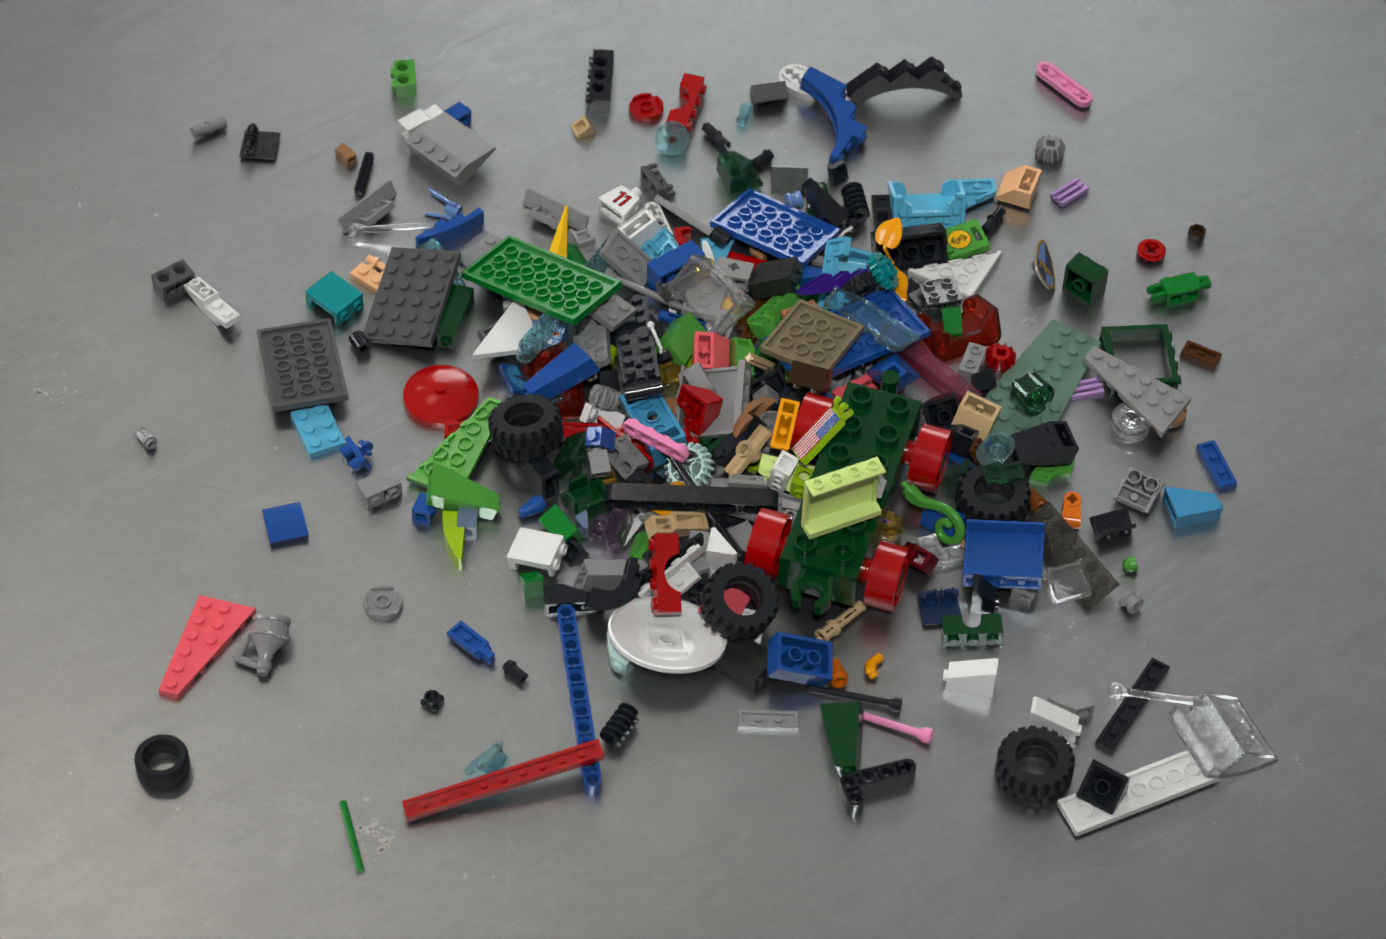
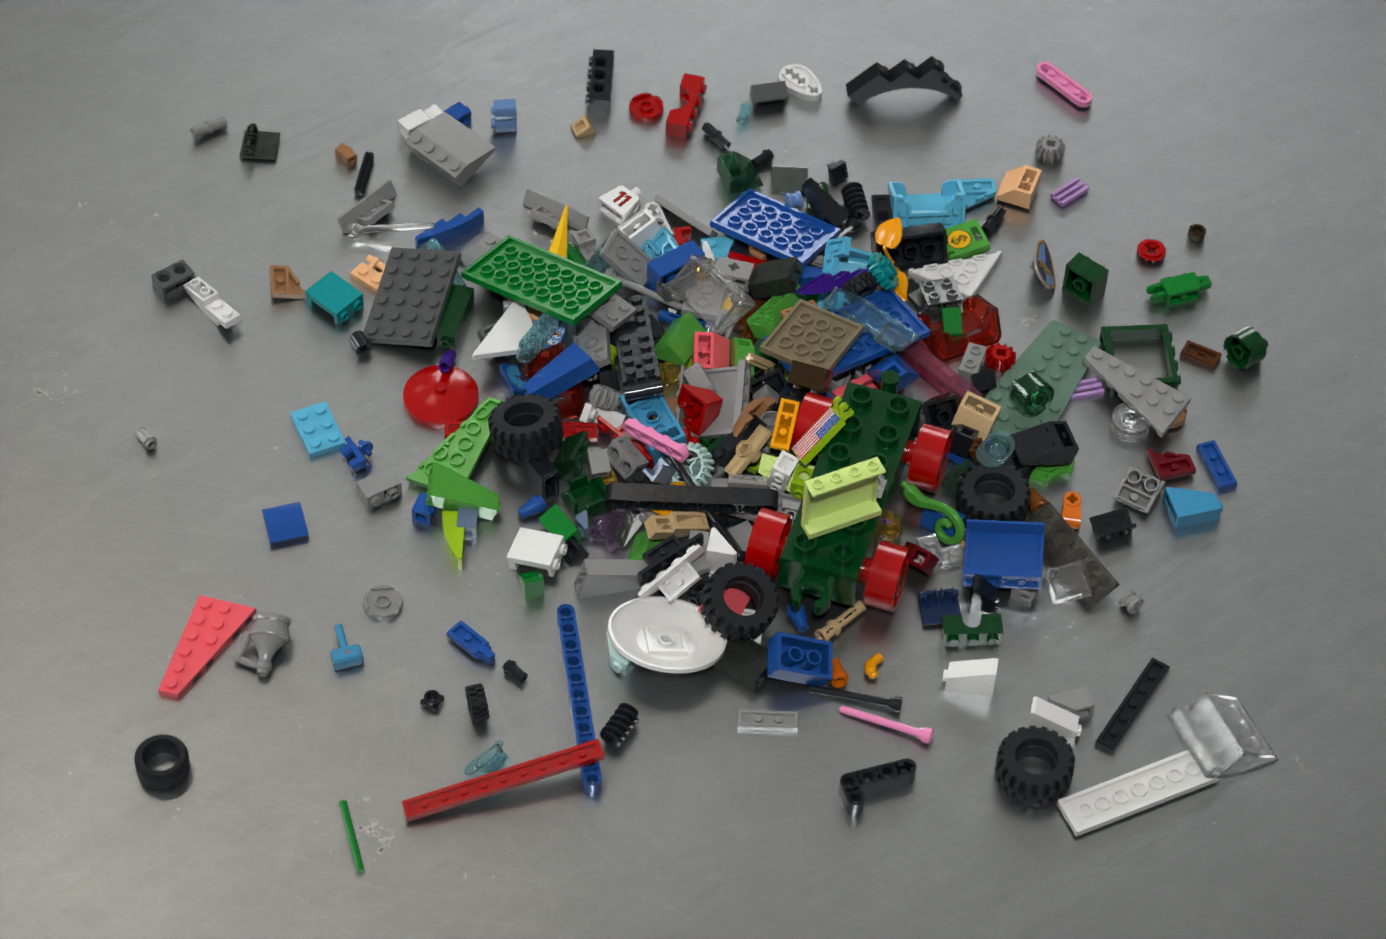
dark grey plate [257,318,349,412] -> none
bright green brick [390,59,417,98] -> none
medium blue plant [425,187,463,220] -> none
black slope [543,584,604,616] -> none
black arch [584,556,642,611] -> none
blue brick [585,426,616,451] -> none
dark grey hinge [641,163,675,199] -> none
hinge [647,321,673,365] -> none
red arch [648,533,682,615] -> none
clear light blue plate [654,121,690,157] -> none
black gear [709,225,732,249] -> none
blue arch [800,66,868,164] -> none
dark green slope [820,702,864,777] -> none
clear green slope [982,460,1025,484] -> none
black slope [1076,759,1130,815] -> none
clear piece [1109,682,1203,706] -> none
bright green hinge [1122,556,1138,573] -> none
none -> medium nougat wing [269,265,306,299]
none -> dark azure piece [331,624,364,670]
none -> dark purple pin [438,350,457,372]
none -> black tyre [465,683,489,722]
none -> medium blue brick [490,99,517,134]
none -> sand blue panel [642,457,676,485]
none -> blue cone [786,604,809,632]
none -> dark red wing [1147,449,1196,482]
none -> dark green brick [1223,326,1268,369]

